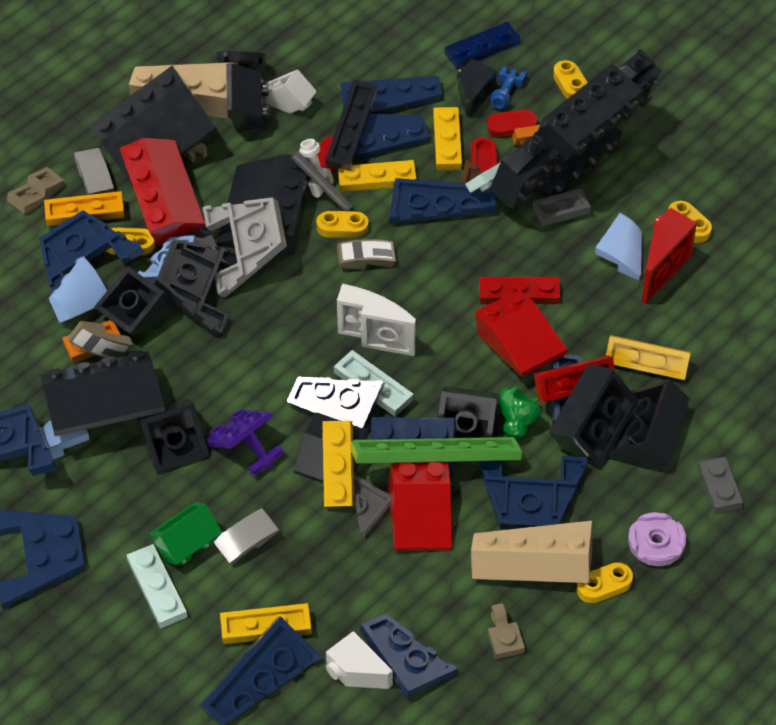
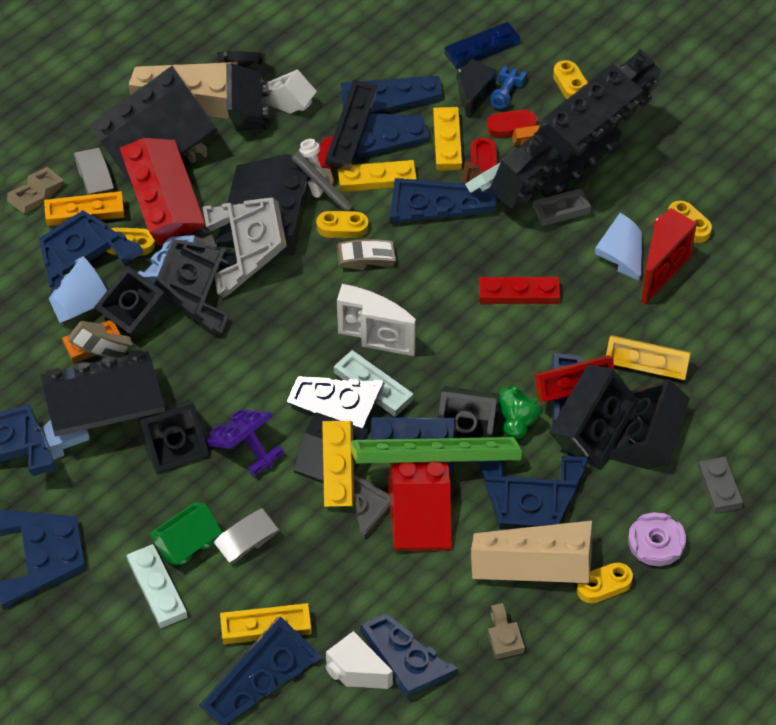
red slope [475,289,568,377] -> none

